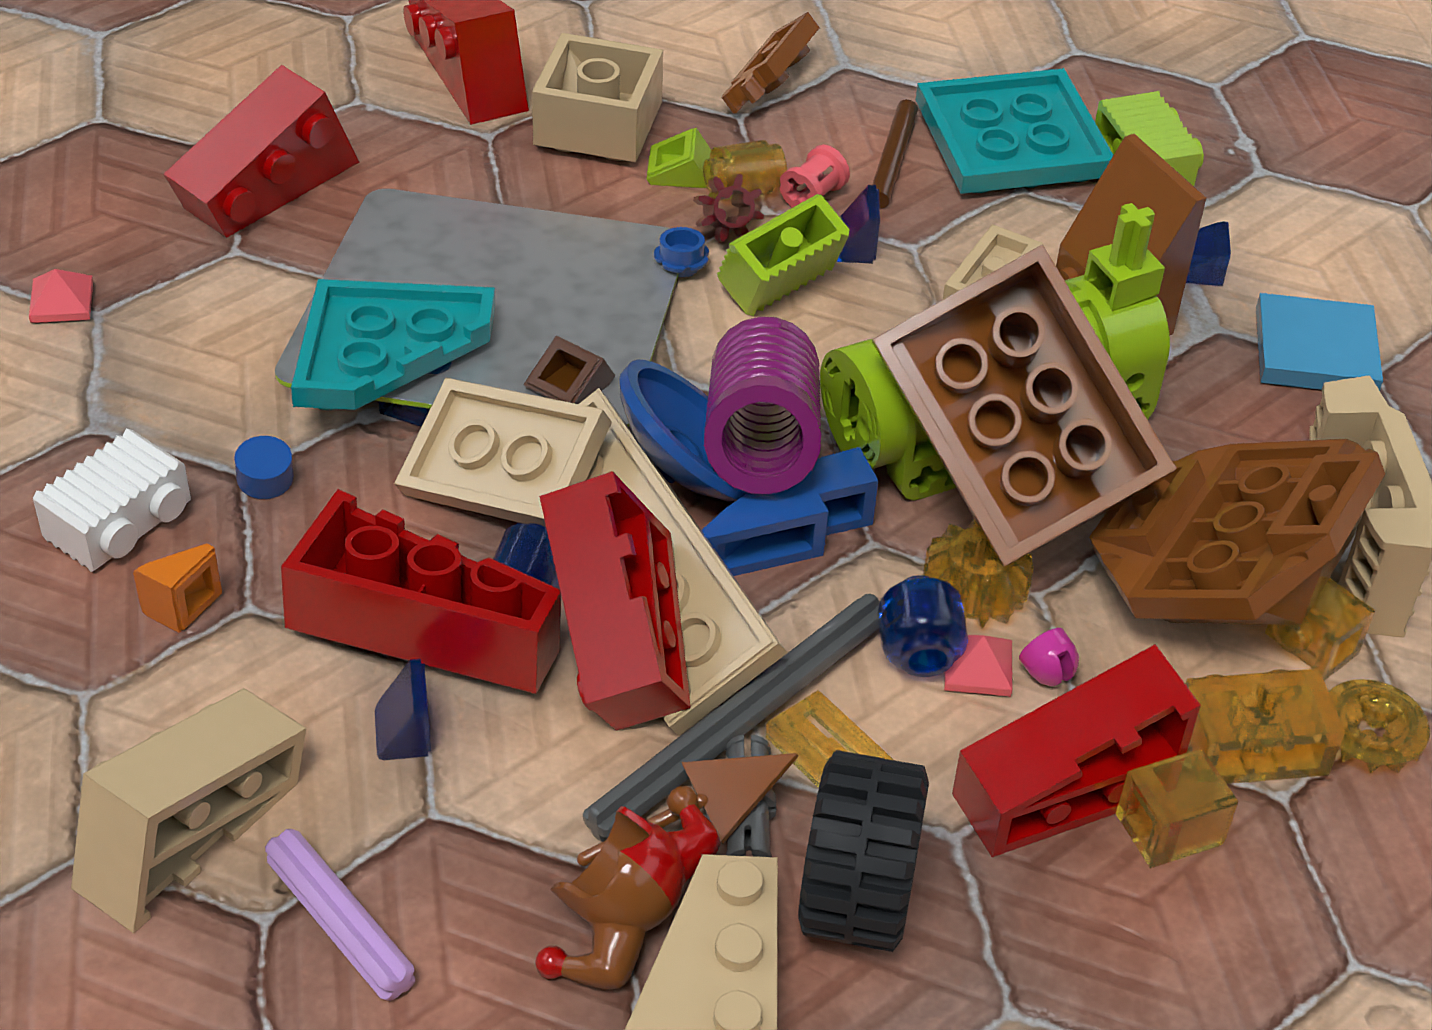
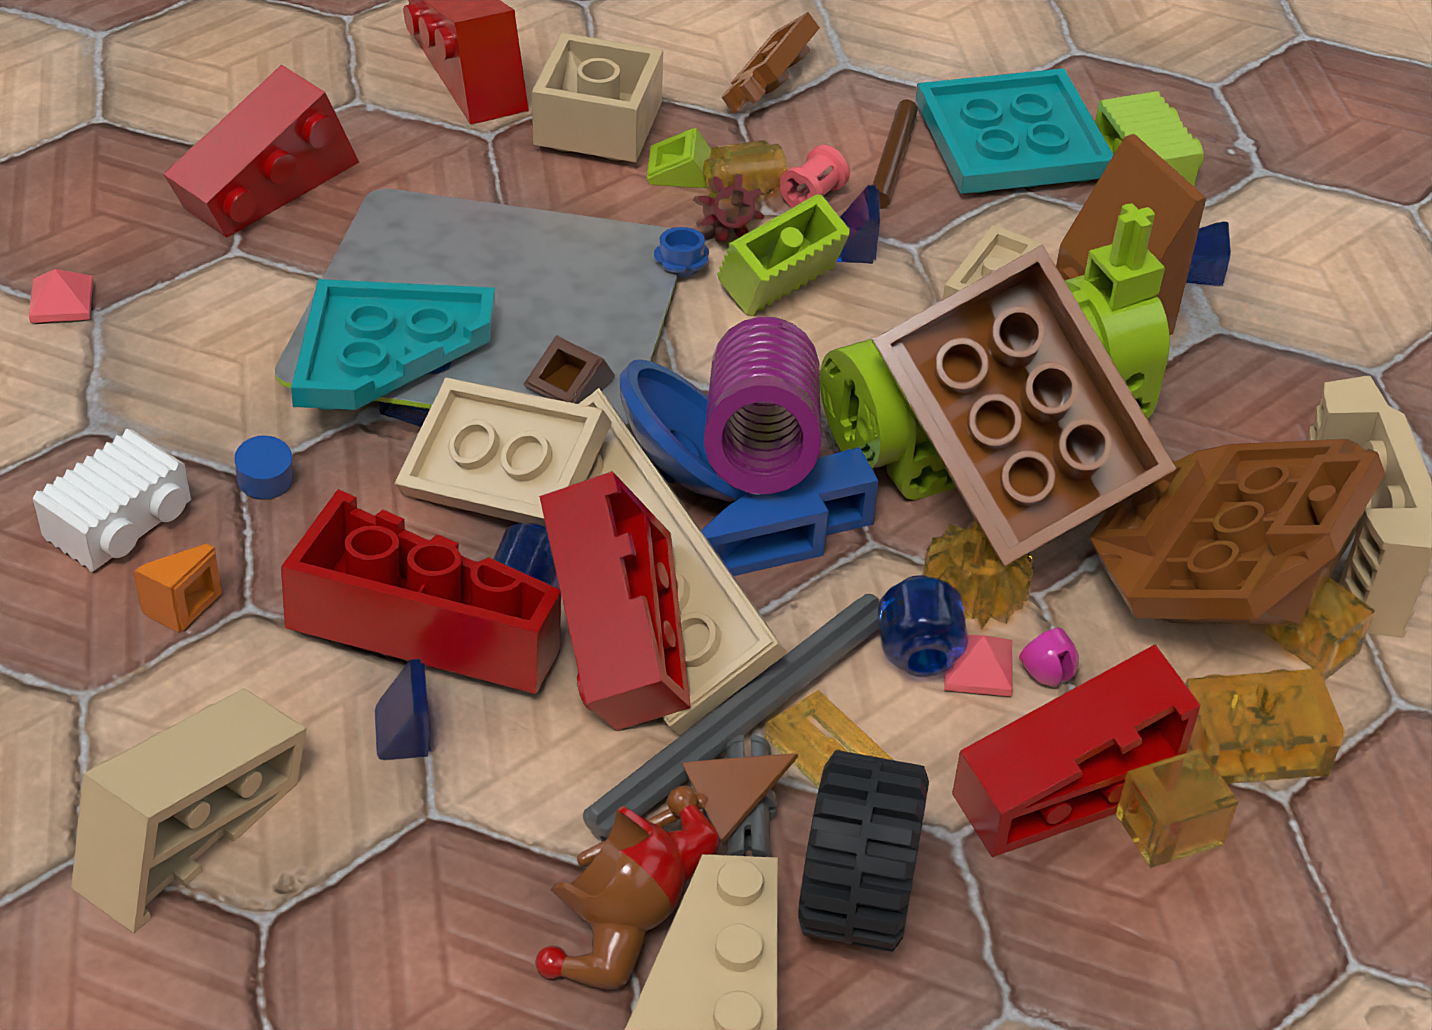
lavender axle [265,829,415,1001] -> none
dark azure tile [1256,293,1383,391] -> none
clear yellow gear [1316,679,1430,774] -> none

